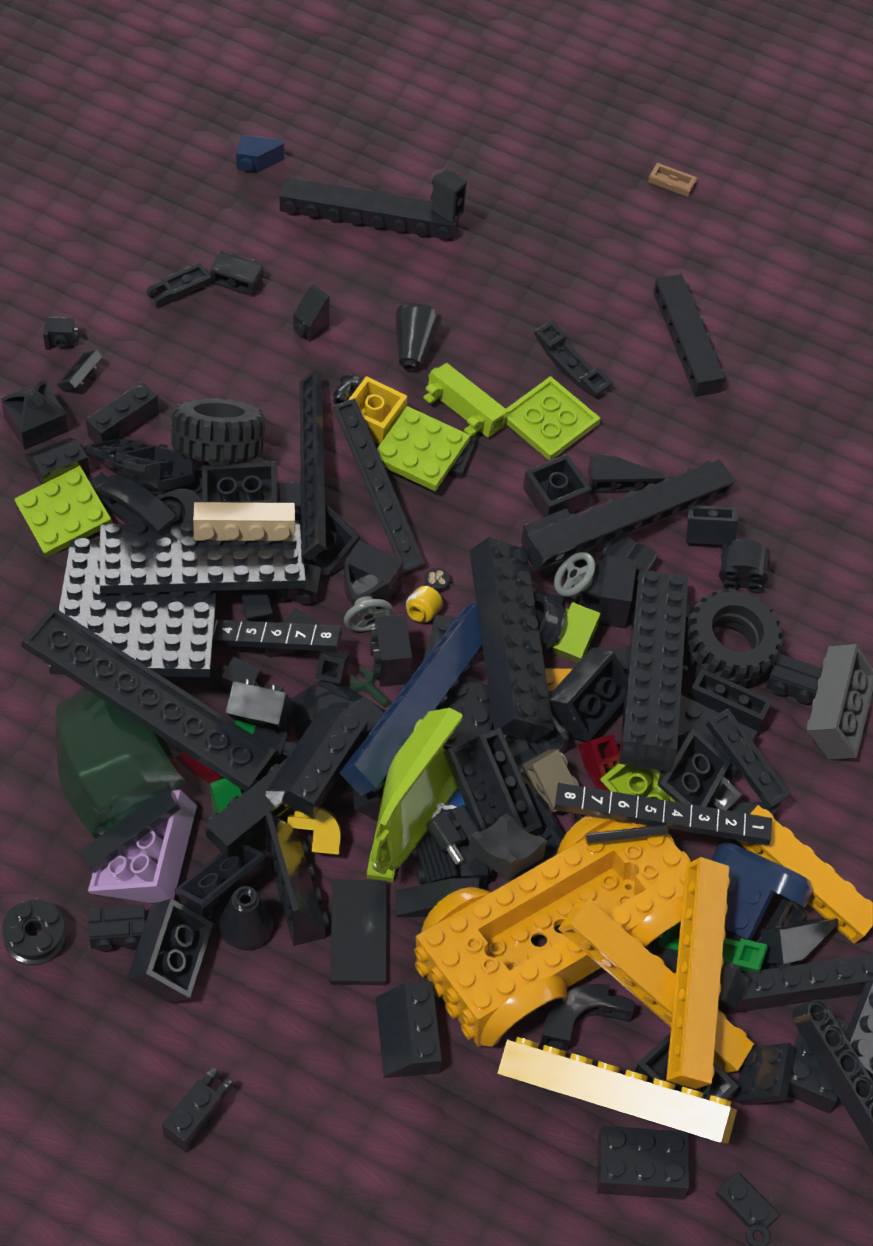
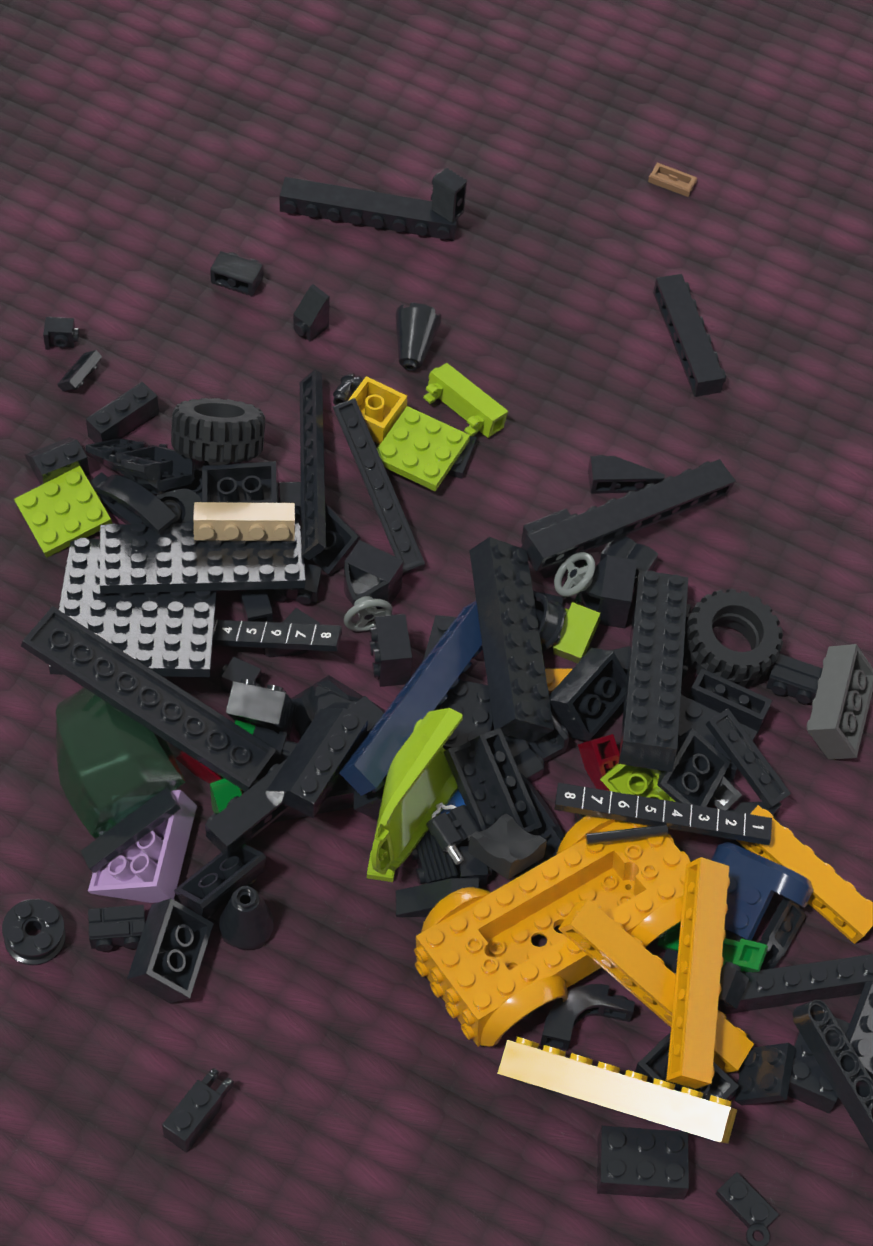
black piece [1,381,68,450] -> none
black hinge [146,262,212,308] -> none
dark blue slope [236,134,284,172] -> none
black slope [265,812,329,946] -> none
yellow brick [287,807,342,854] -> none
black brick [315,649,350,684] -> none
black tile [330,880,386,985] -> none
clear green bar [349,667,390,708] -> none
black slope [376,981,442,1078] -> none
yellow head [406,586,443,623] -> none
tile [425,568,450,593] -> none
lime plate [505,376,600,461] -> none
black brick [523,454,592,517] -> none
dark tan brick [523,750,579,812] -> none
black slope [534,320,613,396] -> none
black brick [686,505,738,546] -> none
black brick [719,539,771,592] -> none
black slope [760,918,838,968] -> none

